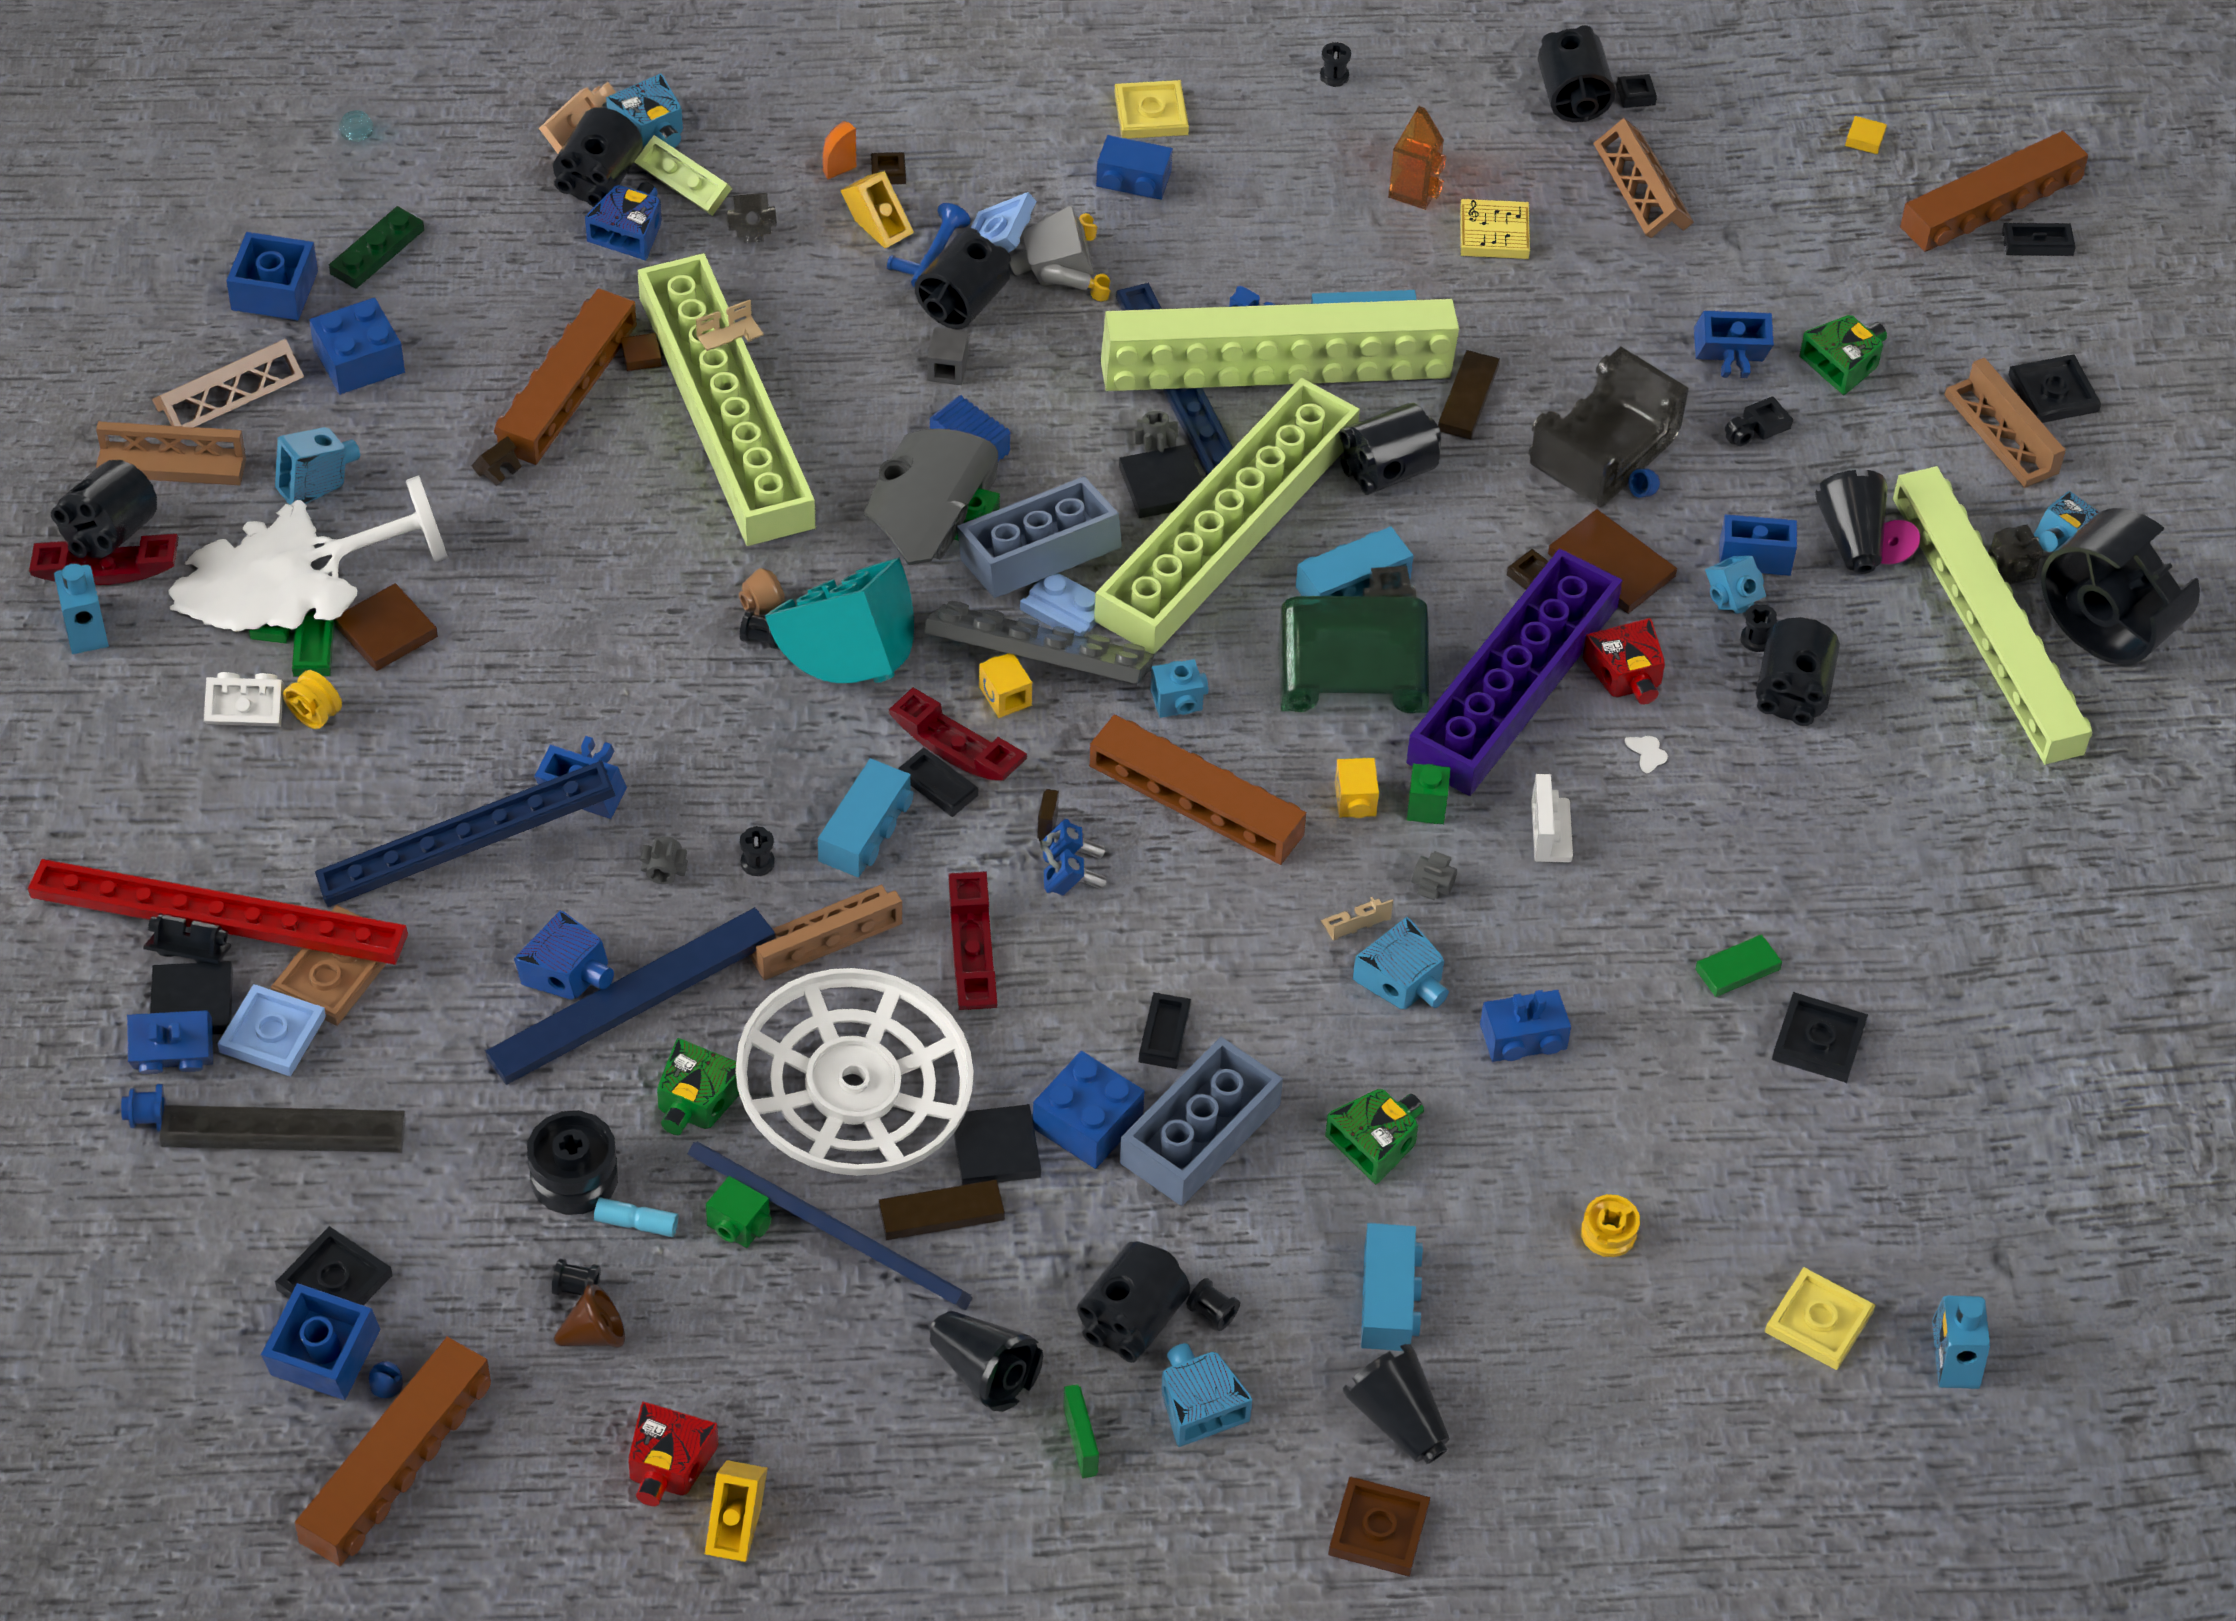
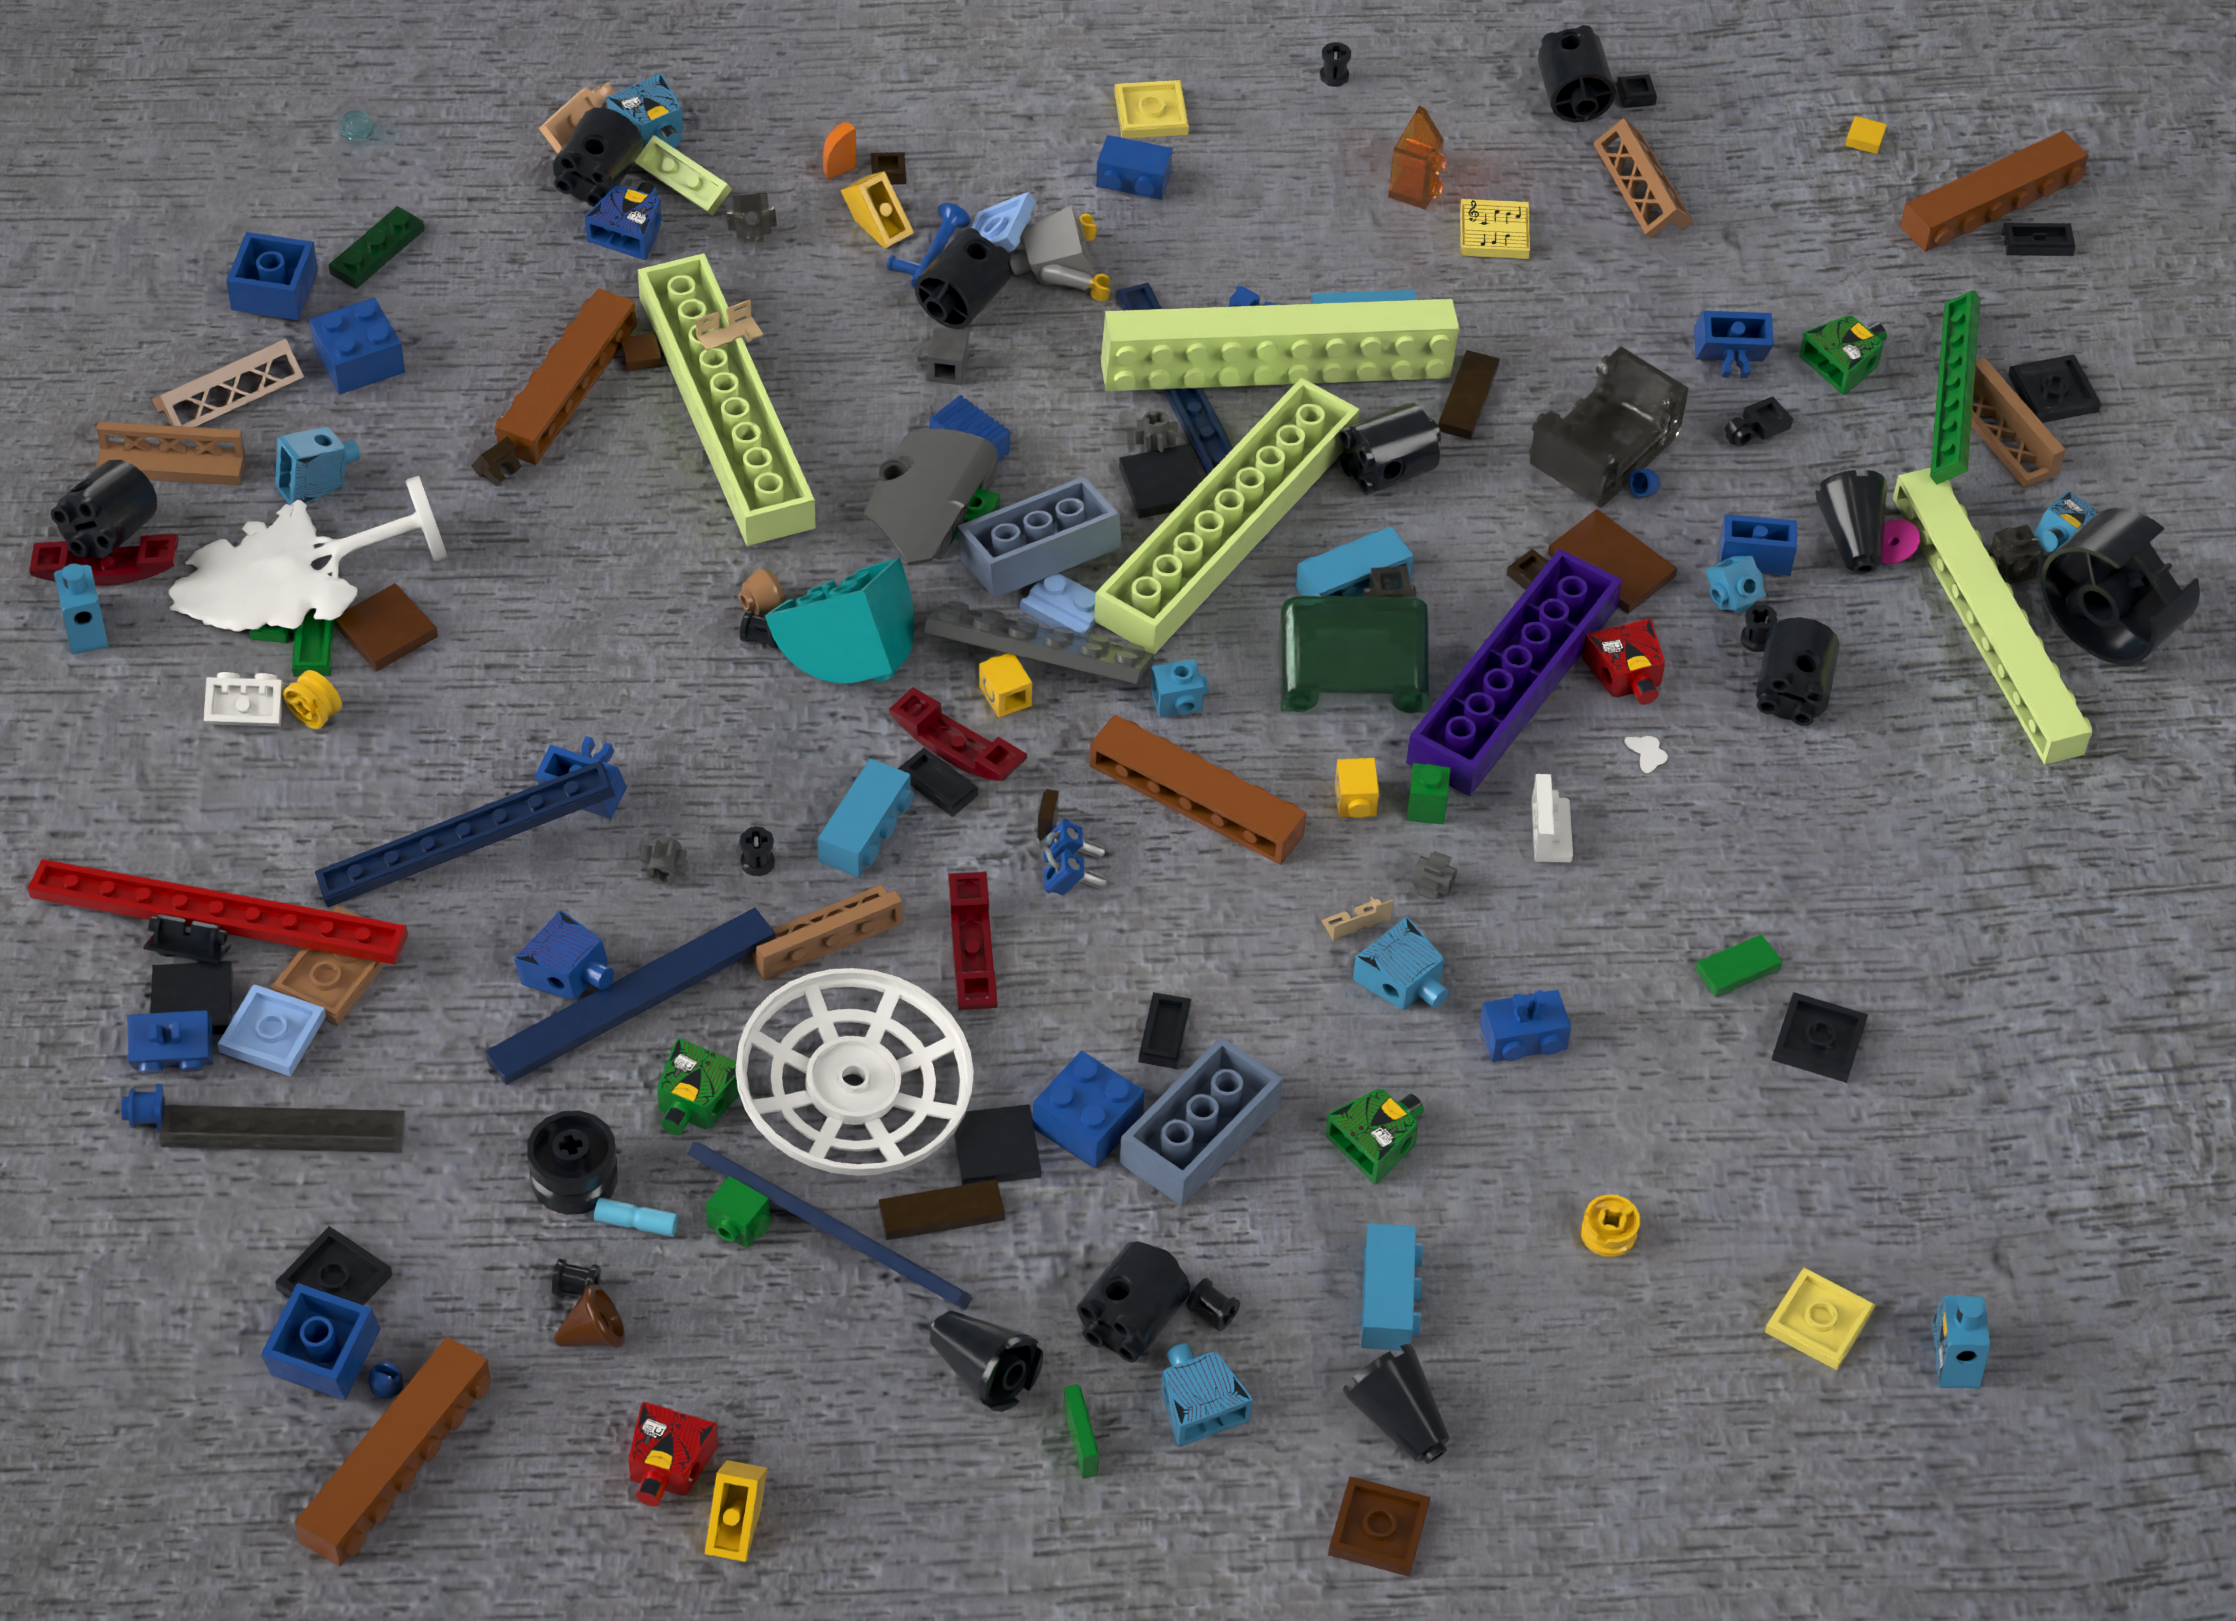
none -> green tile [1930,290,1981,485]

